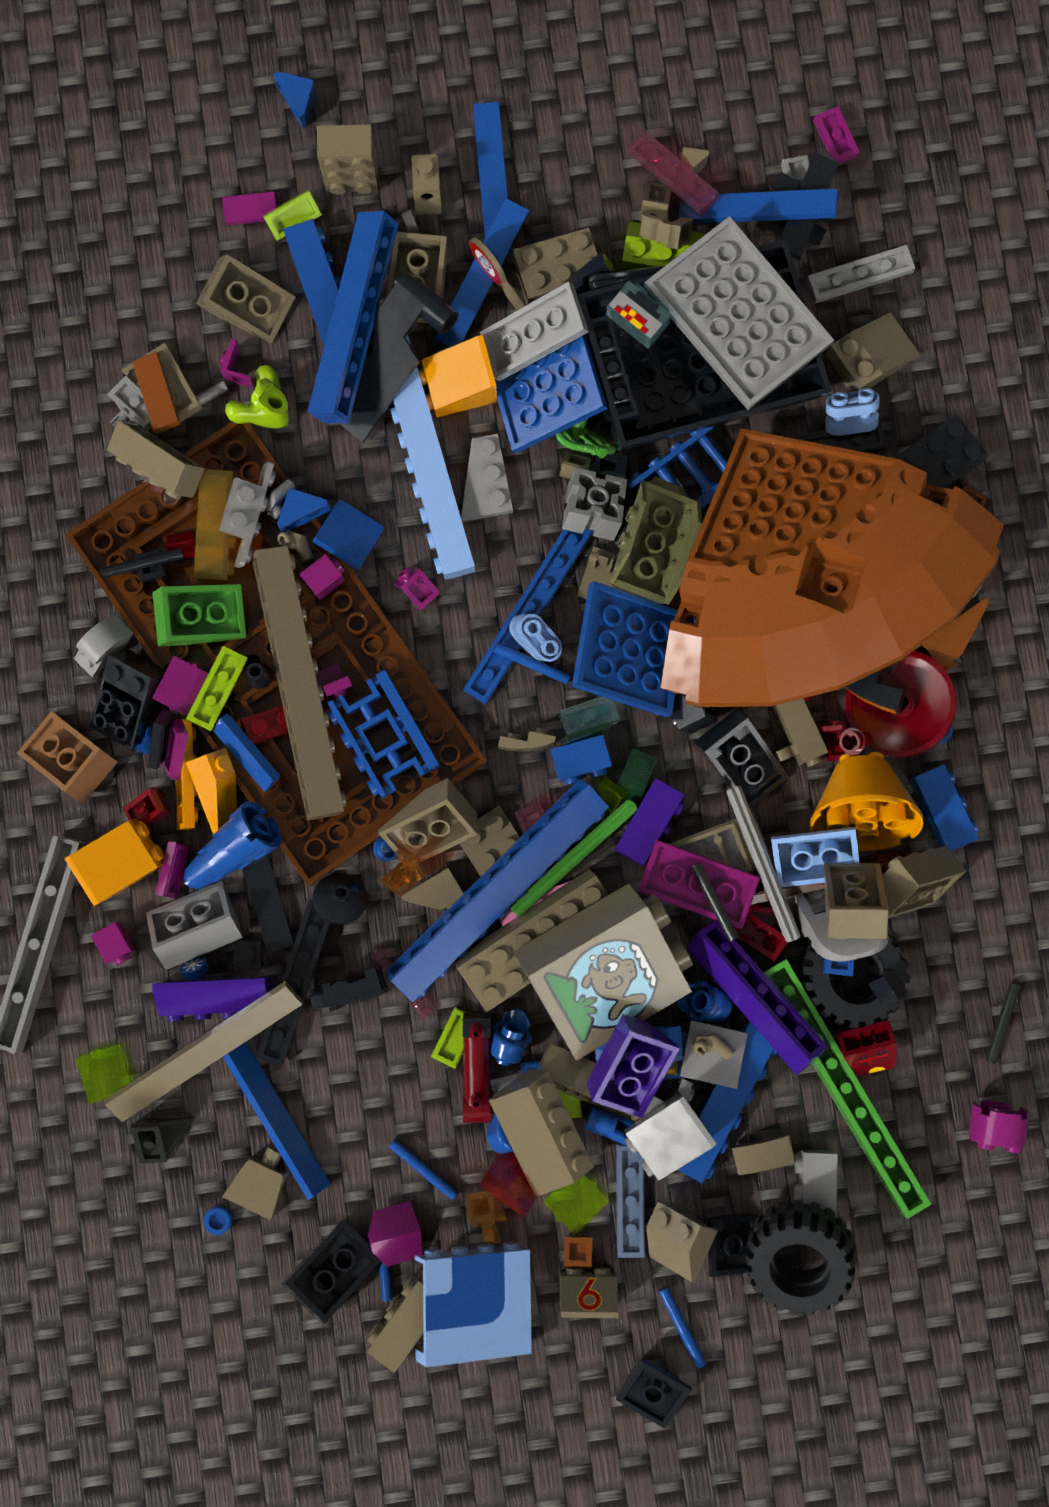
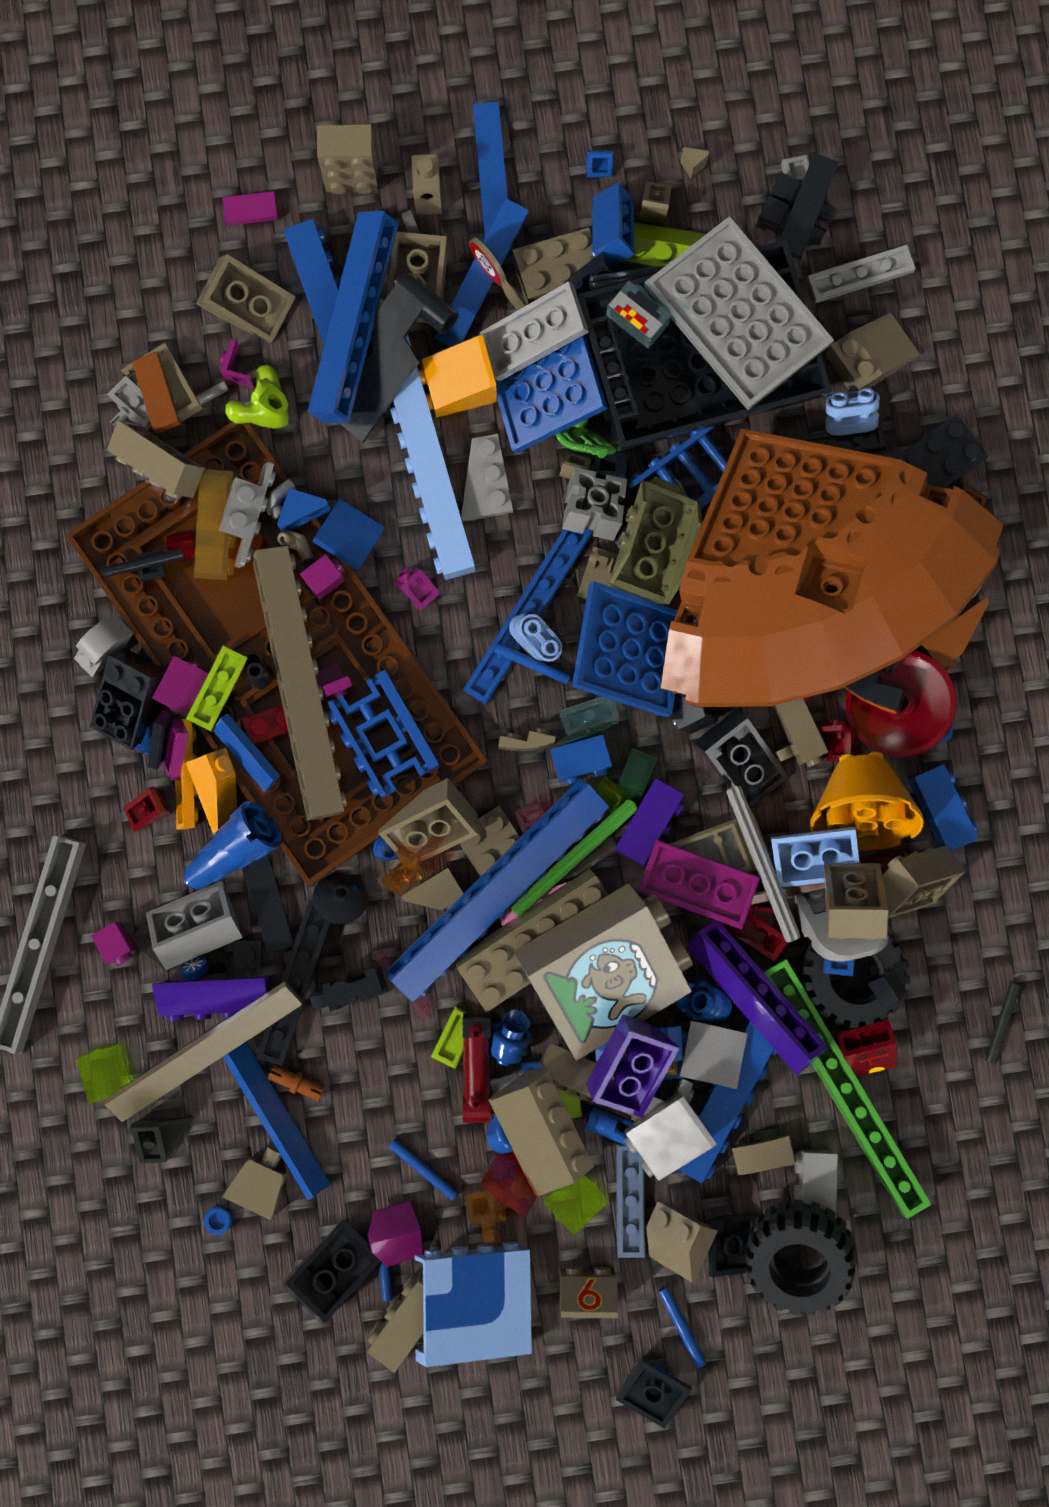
medium nougat slope [17,711,117,804] -> none
light orange slope [65,818,164,906] -> none
bright green slope [153,584,246,646] -> none
magenta tile [155,841,191,899] -> none
lime tile [263,190,322,241] -> none
blue slope [273,72,316,129] -> none
dark orange plate [564,1237,593,1268] -> none
clear pink plate [627,130,720,216] -> none
dark tan leg [640,210,693,250] -> none
blue tile [678,188,839,224] -> none
pearl dark grey bar [691,863,739,942] -> none
dark tan arm [693,1033,735,1060] -> none
magenta plate [813,106,859,164] -> none
dark red cone [839,728,873,755] -> none
magenta brick [968,1100,1029,1153] -> none
none -> dark orange pin [268,1064,325,1102]
none -> blue slope [586,150,614,177]
none -> blue brick [591,182,635,265]

